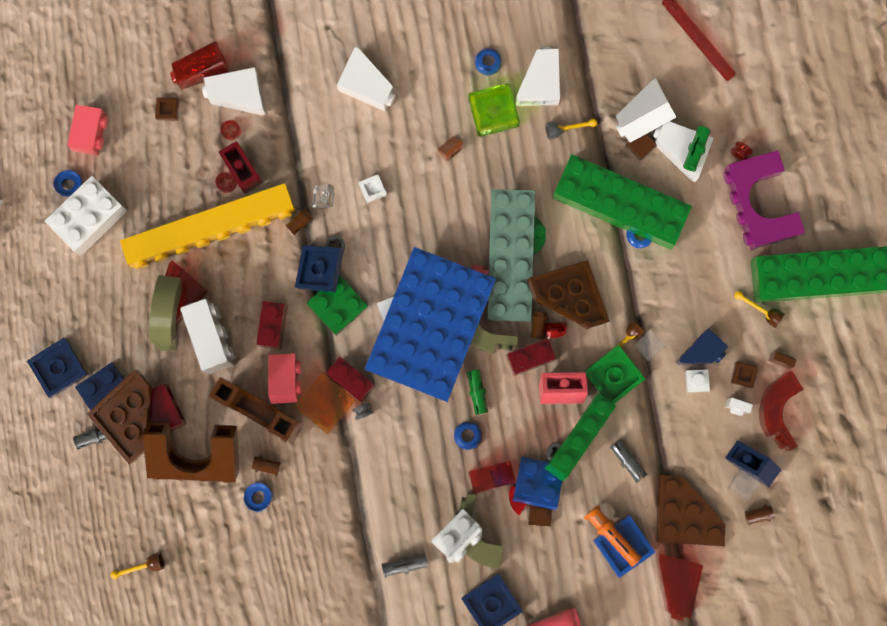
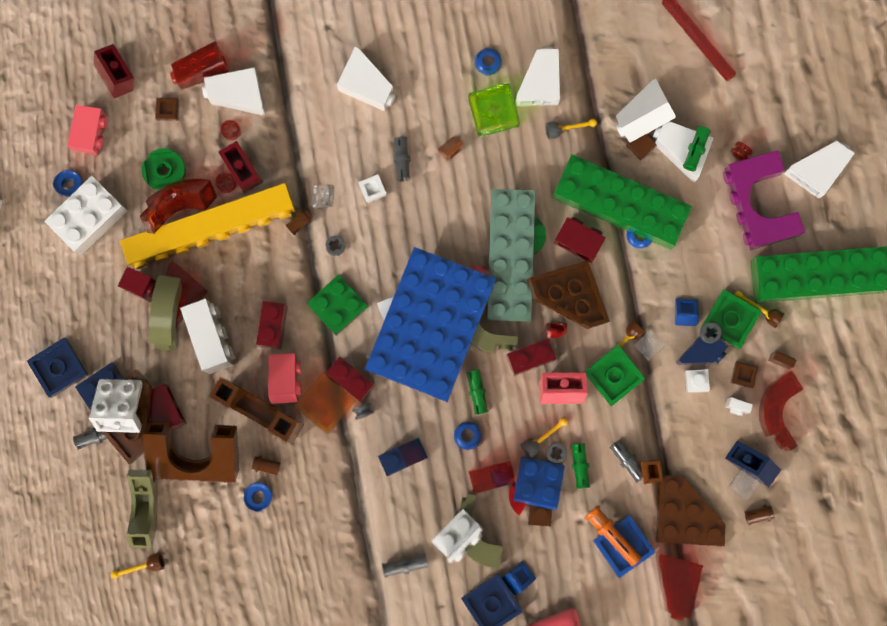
dark blue plate [295,246,344,293] -> none
reddish brown pin [531,312,549,339] -> none
green arch [545,393,616,481] -> none
none -> white bracket [89,379,143,433]
none -> dark red brick [94,44,134,99]
none -> dark red brick [118,266,156,303]
none -> olive arch [126,469,158,548]
none -> clear red arch [140,179,217,234]
none -> green plate [142,148,186,192]
none -> dark blue slope [378,438,428,476]
none -> dark grey pin [393,136,411,182]
none -> blue slope [502,561,536,595]
none -> hinge [520,418,568,458]
none -> dark red brick [554,217,606,264]
none -> green pin [571,443,590,489]
none -> dark orange slope [641,459,663,484]
none -> blue slope [675,298,699,326]
none -> dark grey bush [699,323,721,343]
none -> green plate [701,289,762,349]
none -> white slope [784,141,855,199]

